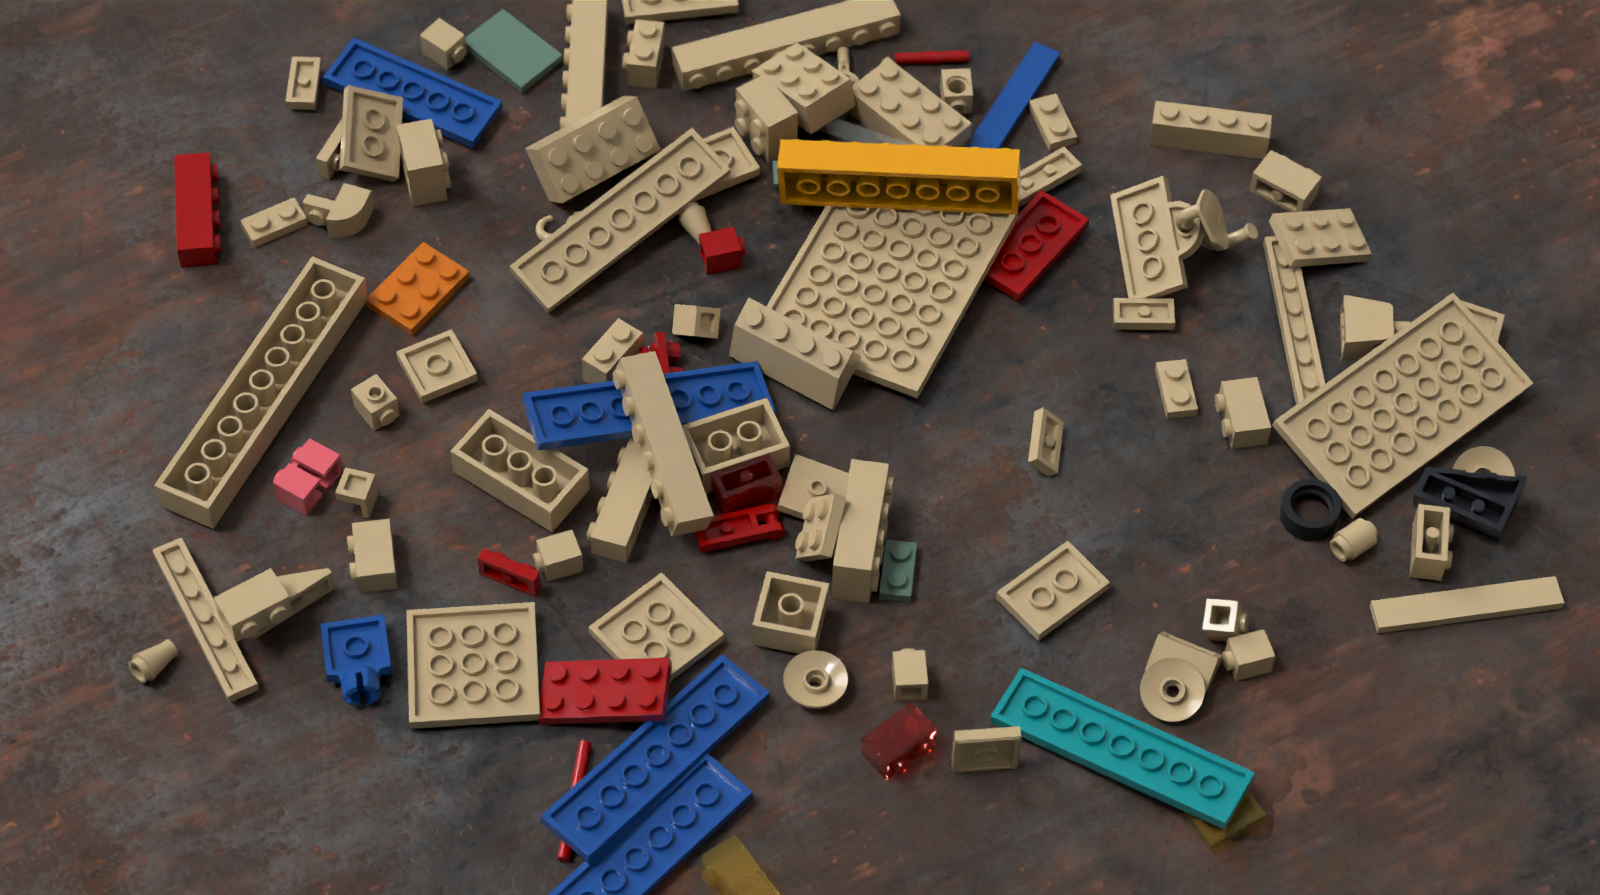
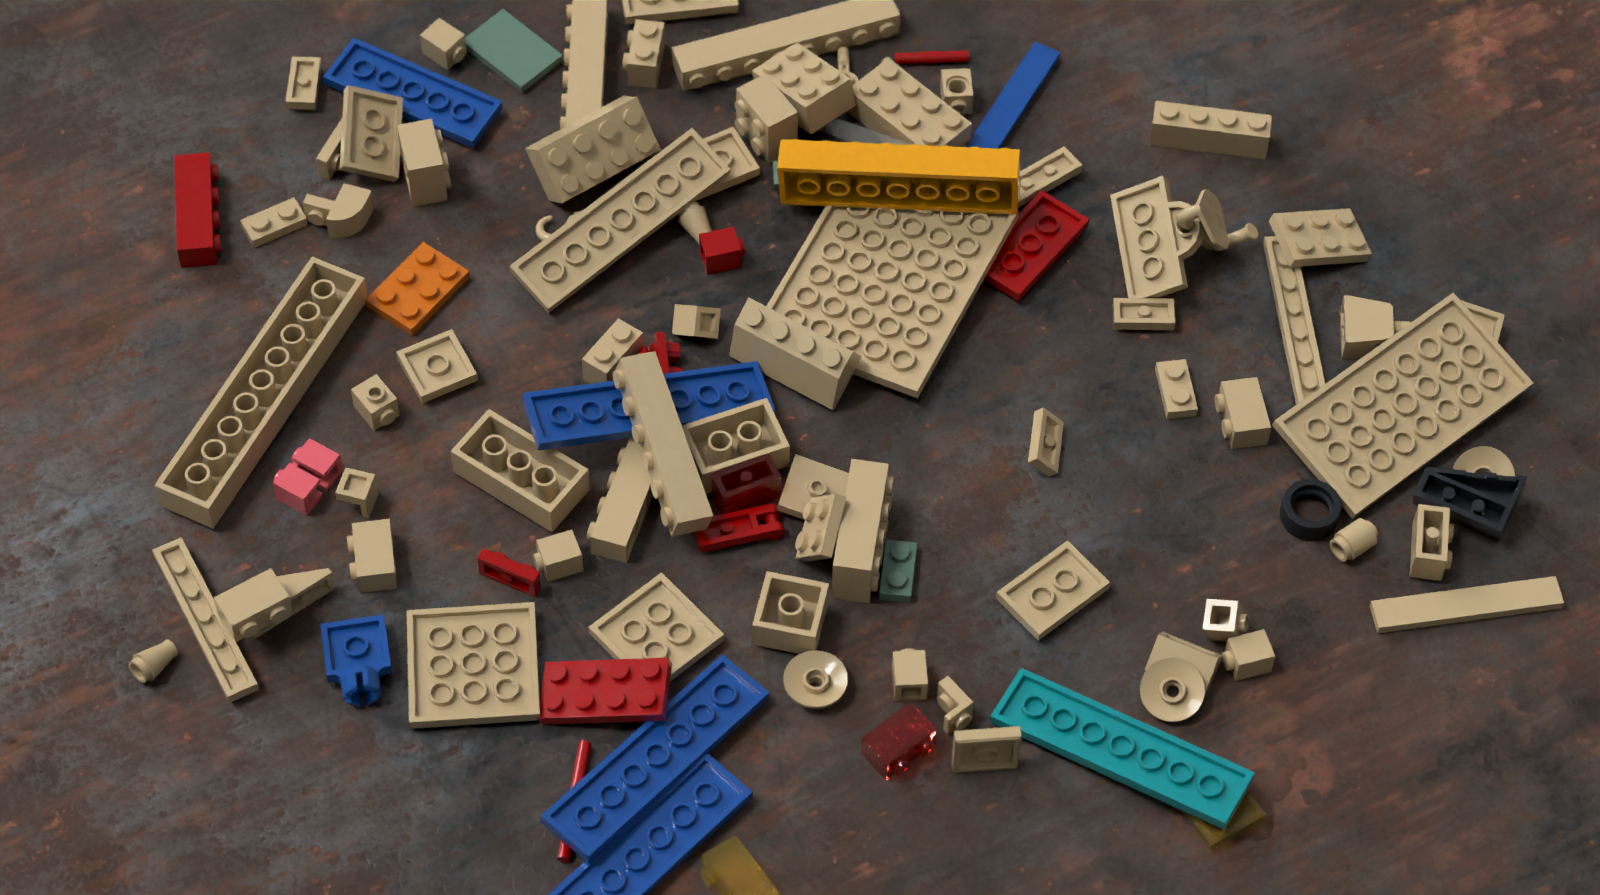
tan plate [1028,94,1077,151] -> none
tan brick [1250,150,1322,212] -> none
none -> tan bracket [937,676,973,735]

